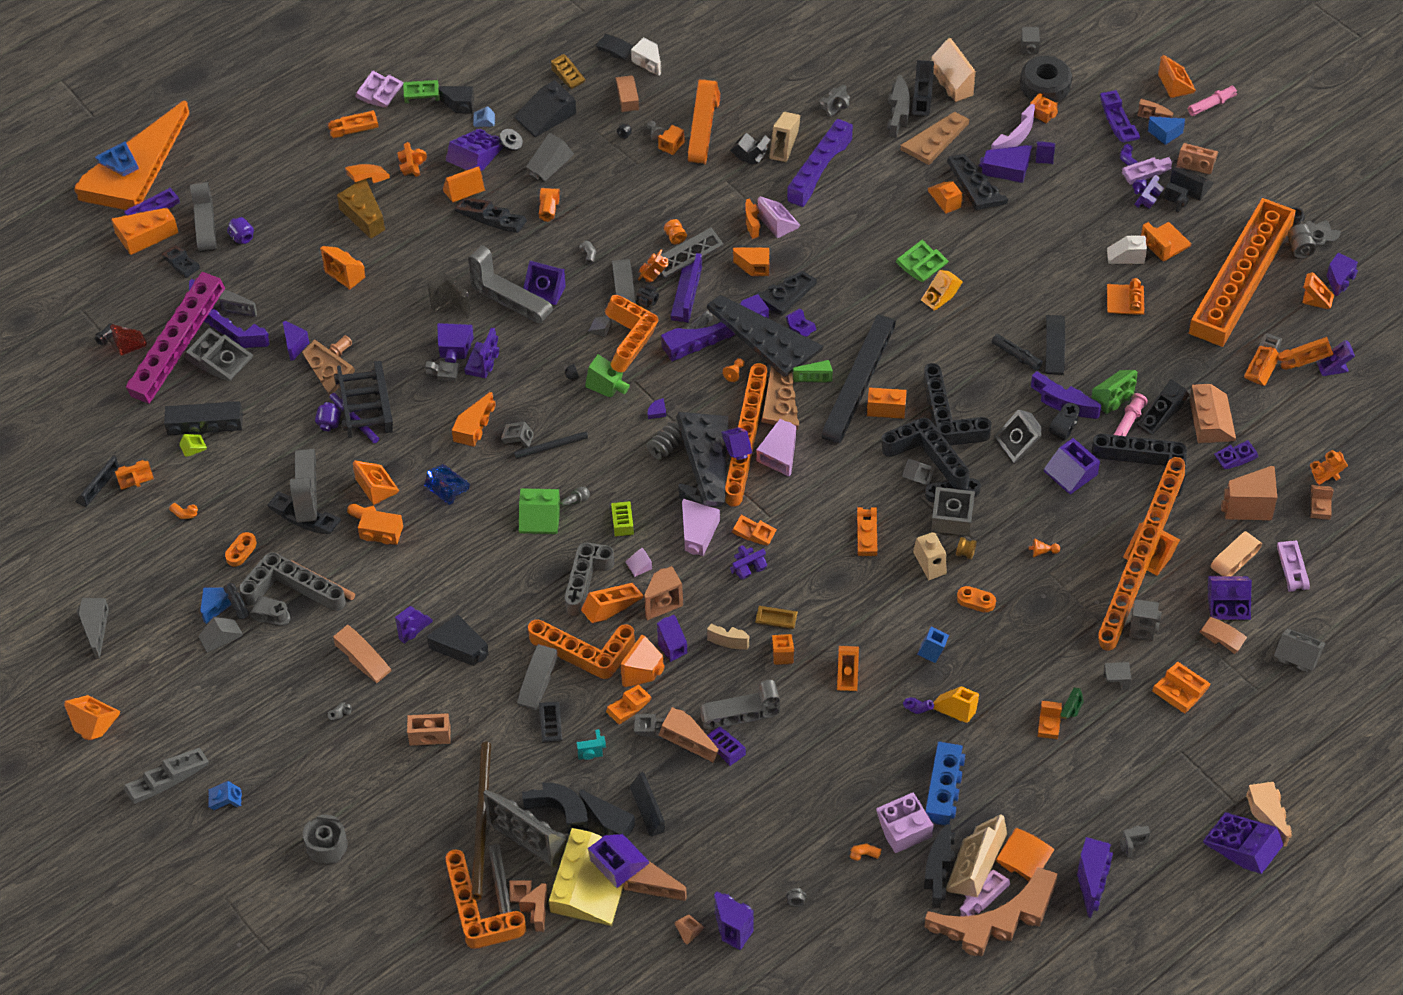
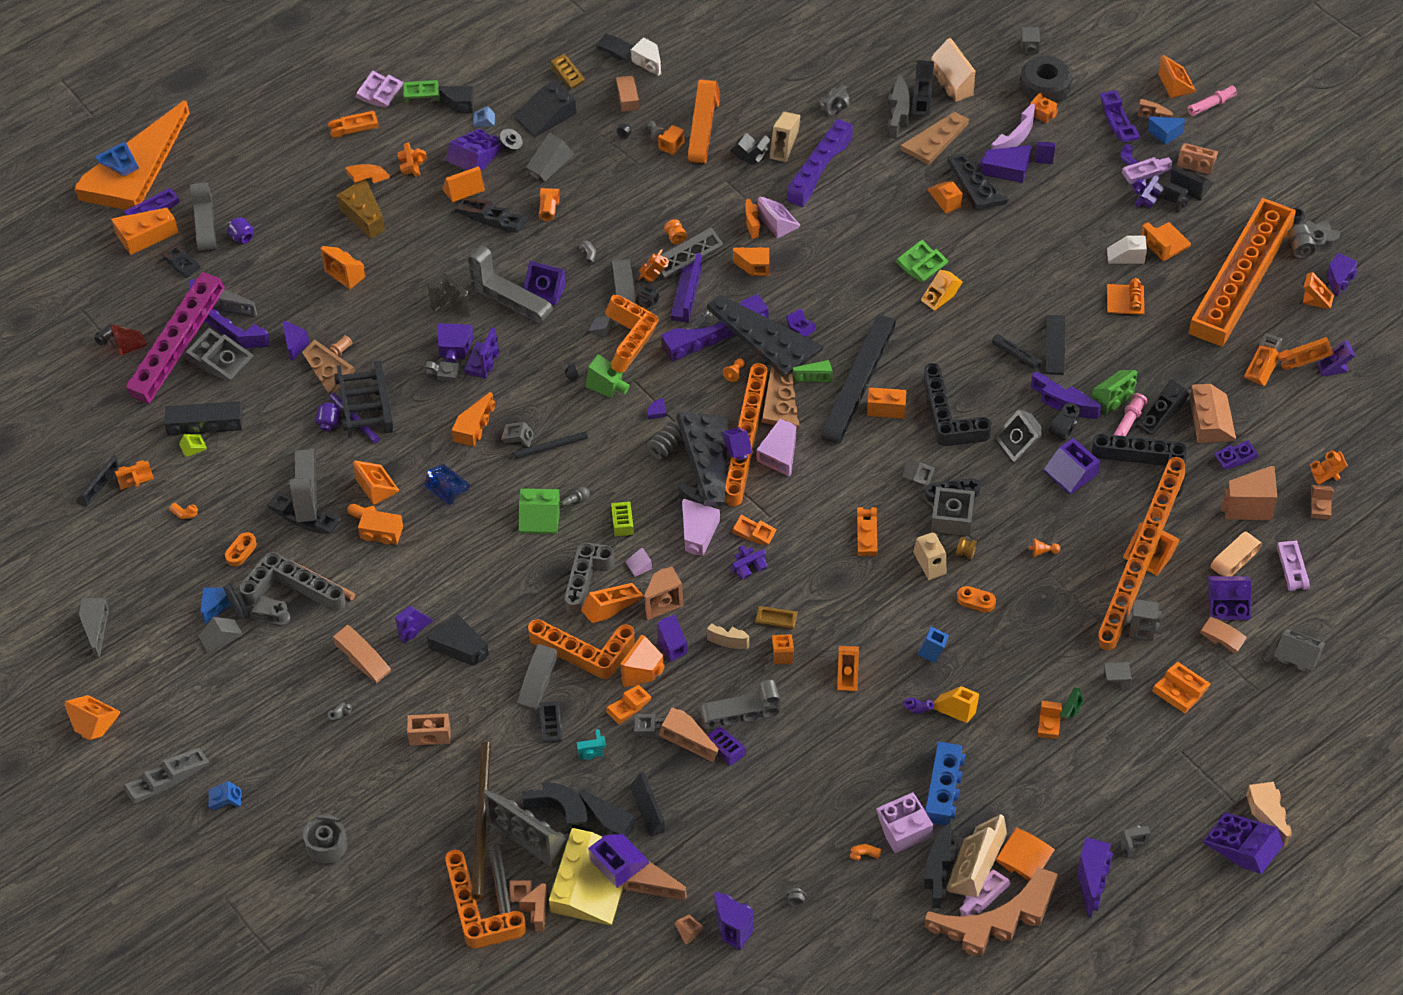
black wing [754,271,817,316] -> none
black beam [881,418,969,490] -> none

